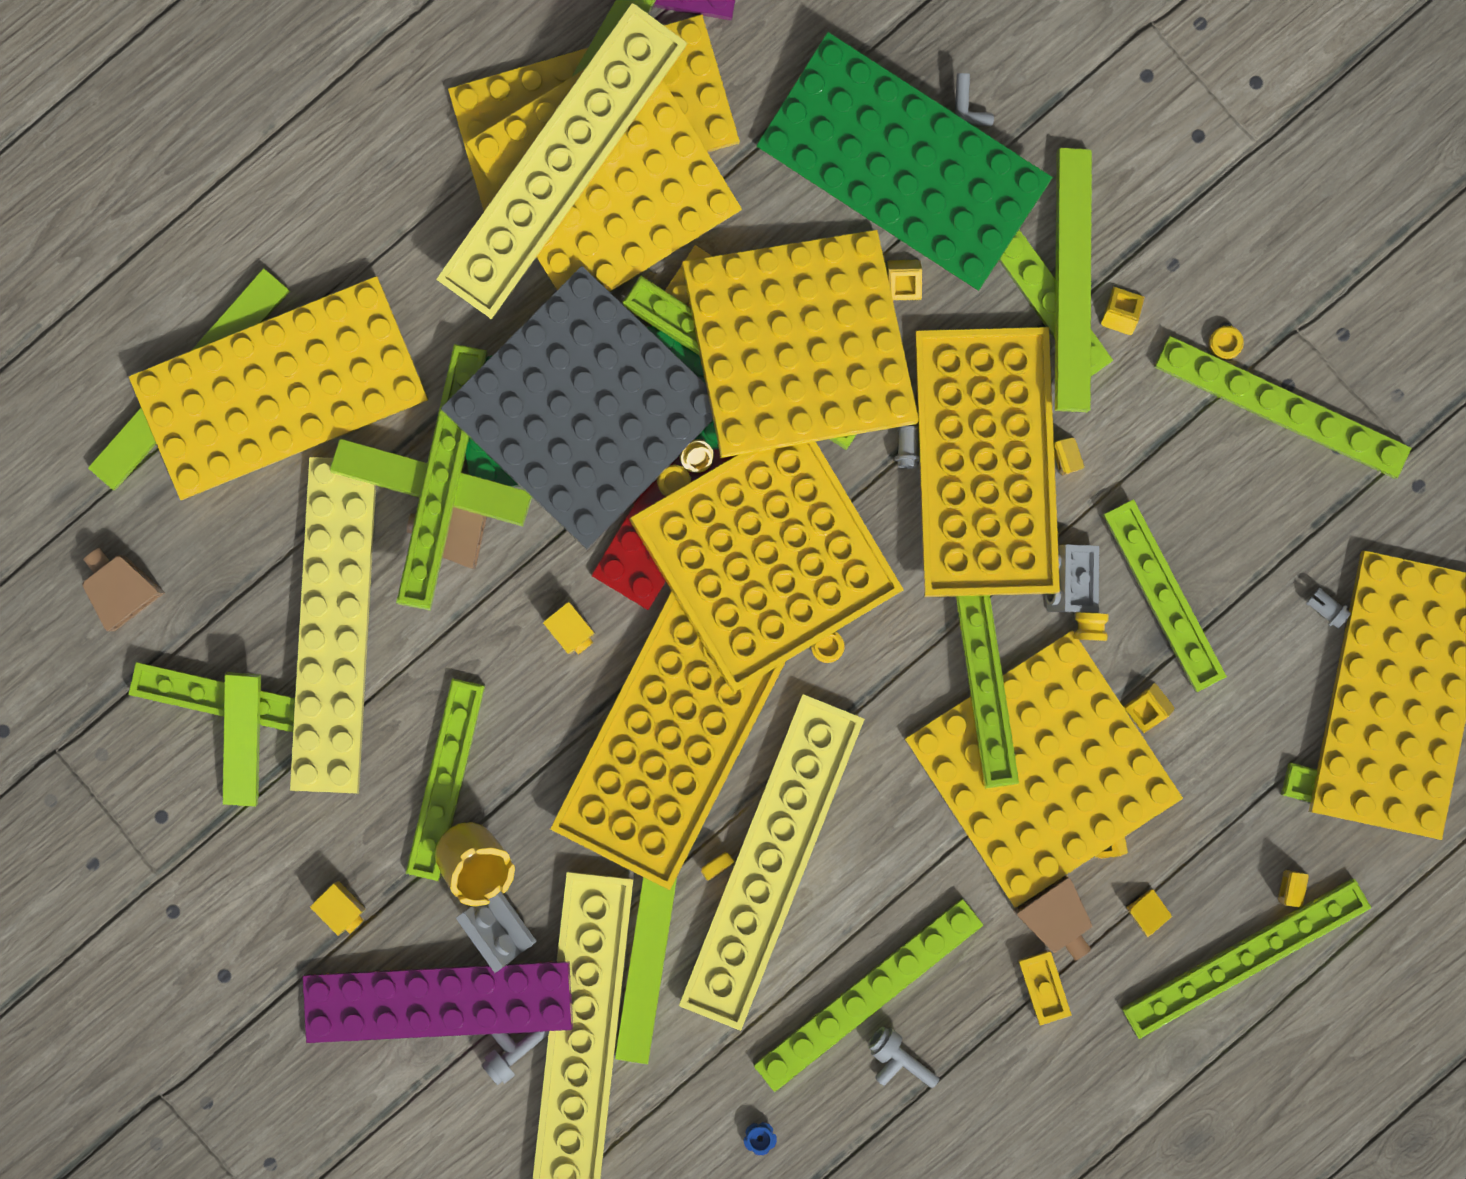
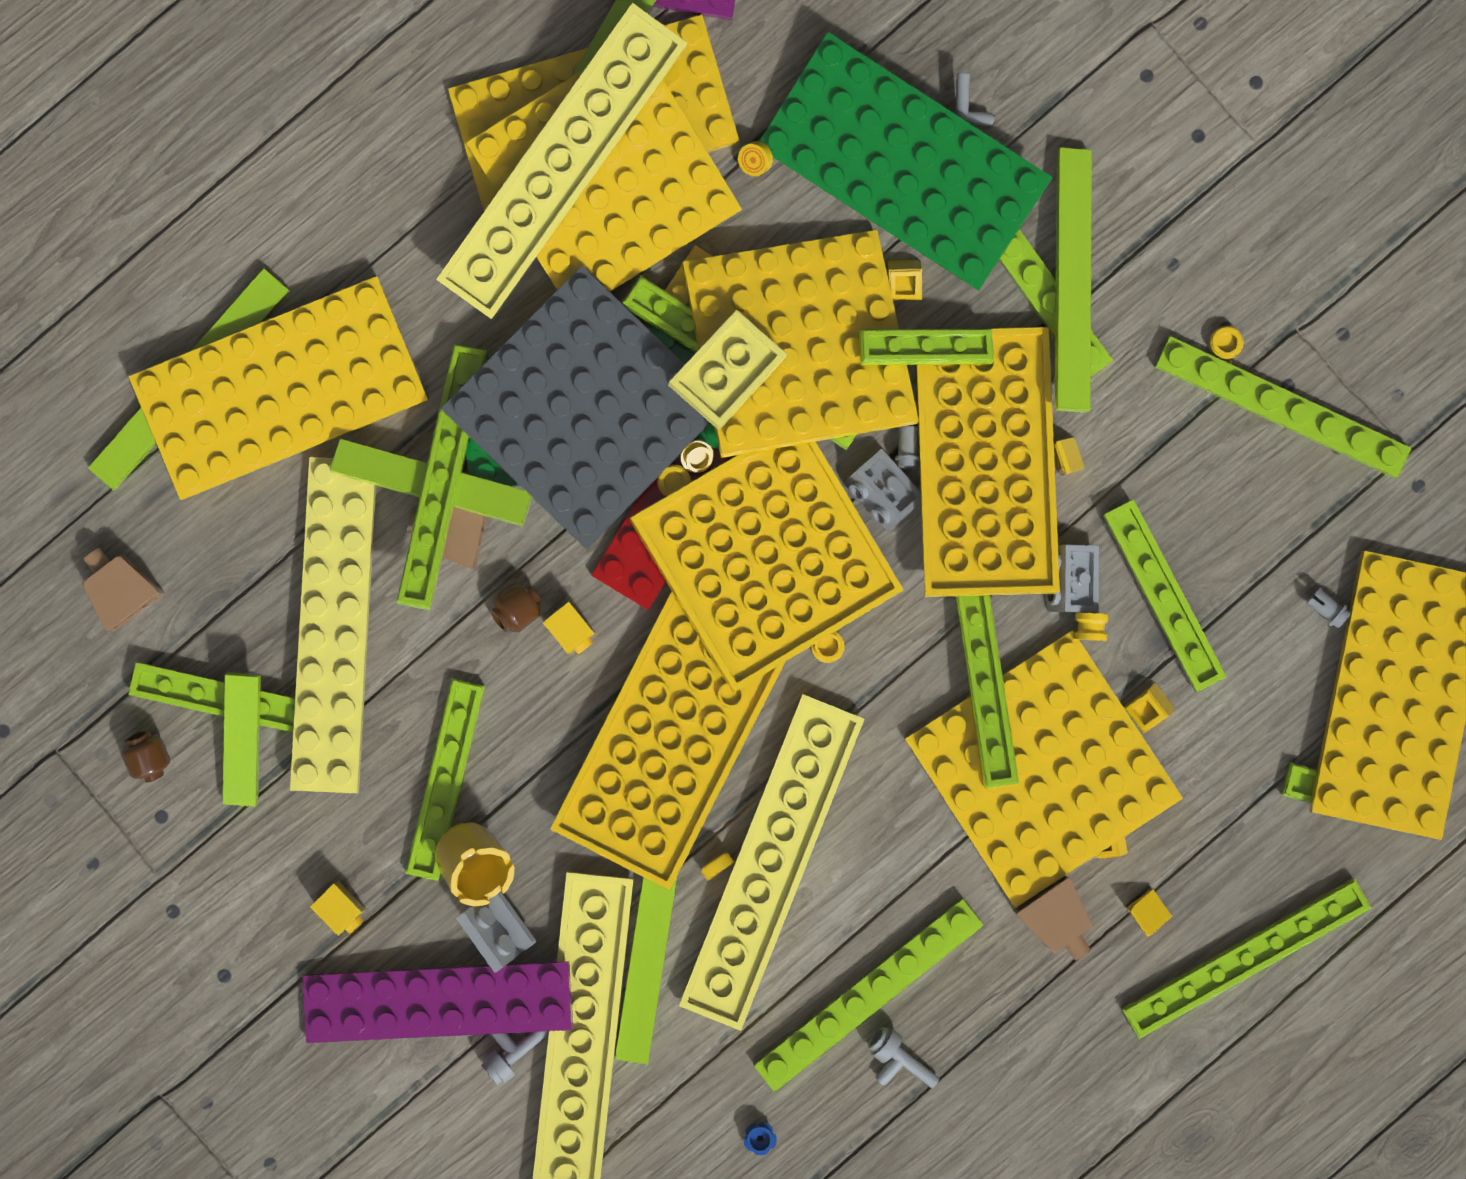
yellow plate [1018,950,1072,1026] -> none
yellow slope [1101,286,1145,335] -> none
yellow slope [1278,870,1309,907] -> none
none -> reddish brown head [120,730,170,783]
none -> reddish brown head [490,583,541,633]
none -> light yellow plate [668,310,787,430]
none -> yellow tile [738,141,773,176]
none -> light grey bracket [844,449,921,531]
none -> lime tile [858,329,994,365]

